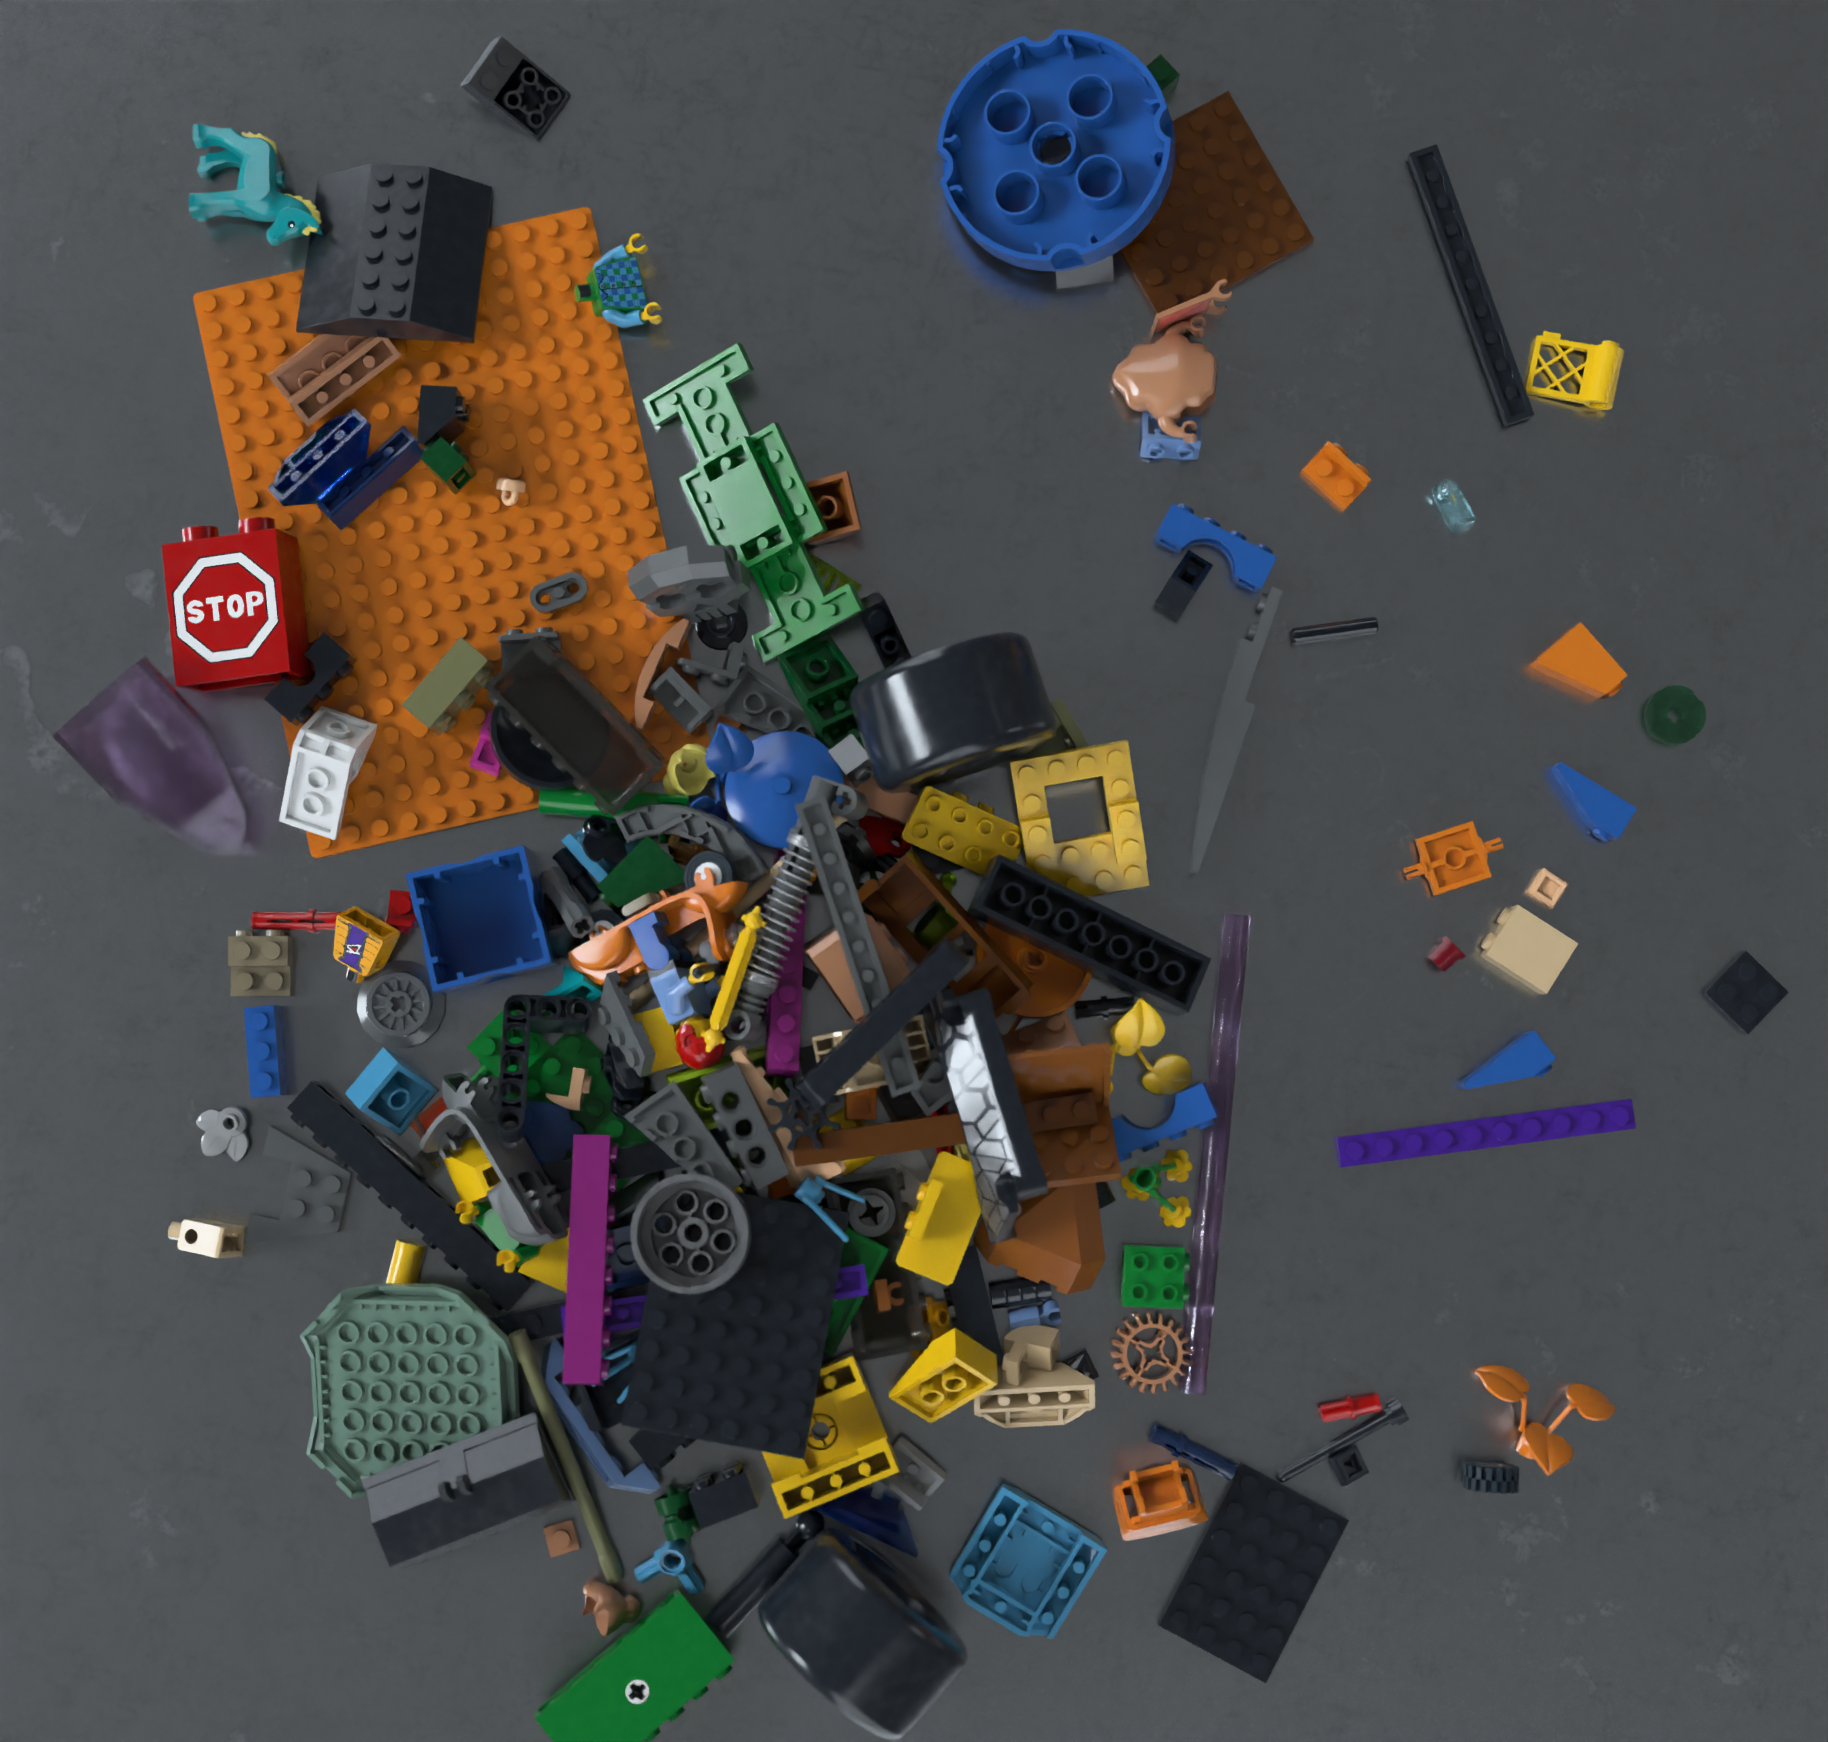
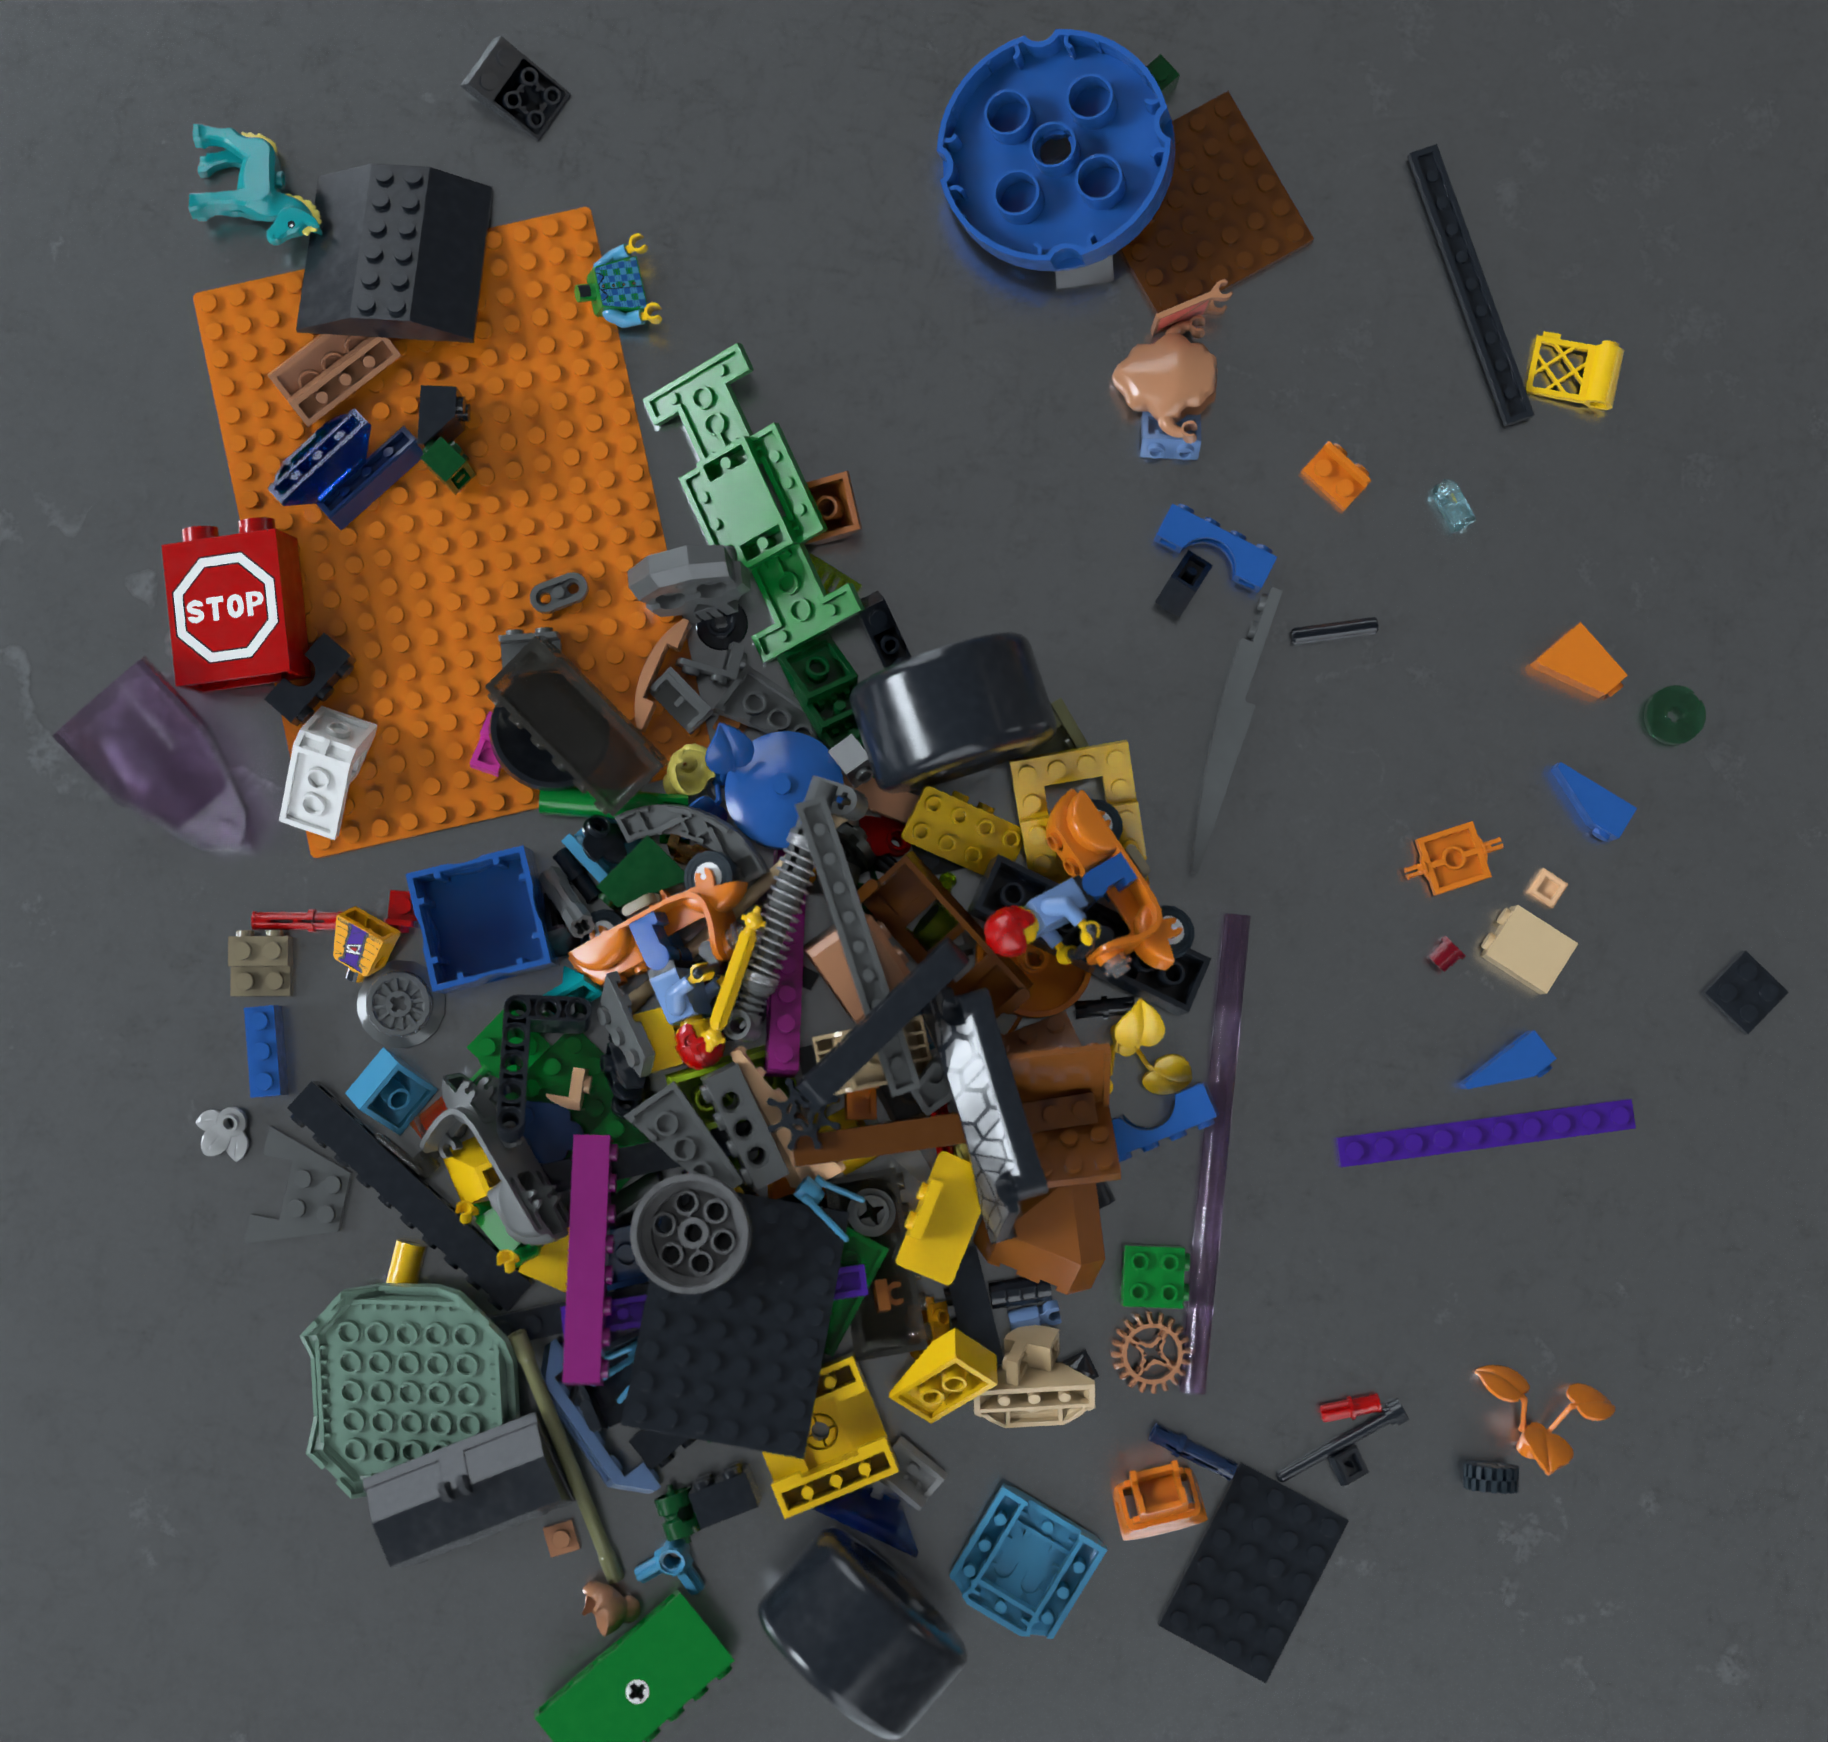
tan torso [168,1218,247,1258] -> none
olive brick [402,637,497,736] -> none
light nougat tile [496,478,526,506] -> none
black piece [706,1510,825,1637] -> none
yellow plant [1121,1149,1193,1228] -> none
none -> piece [984,788,1195,979]

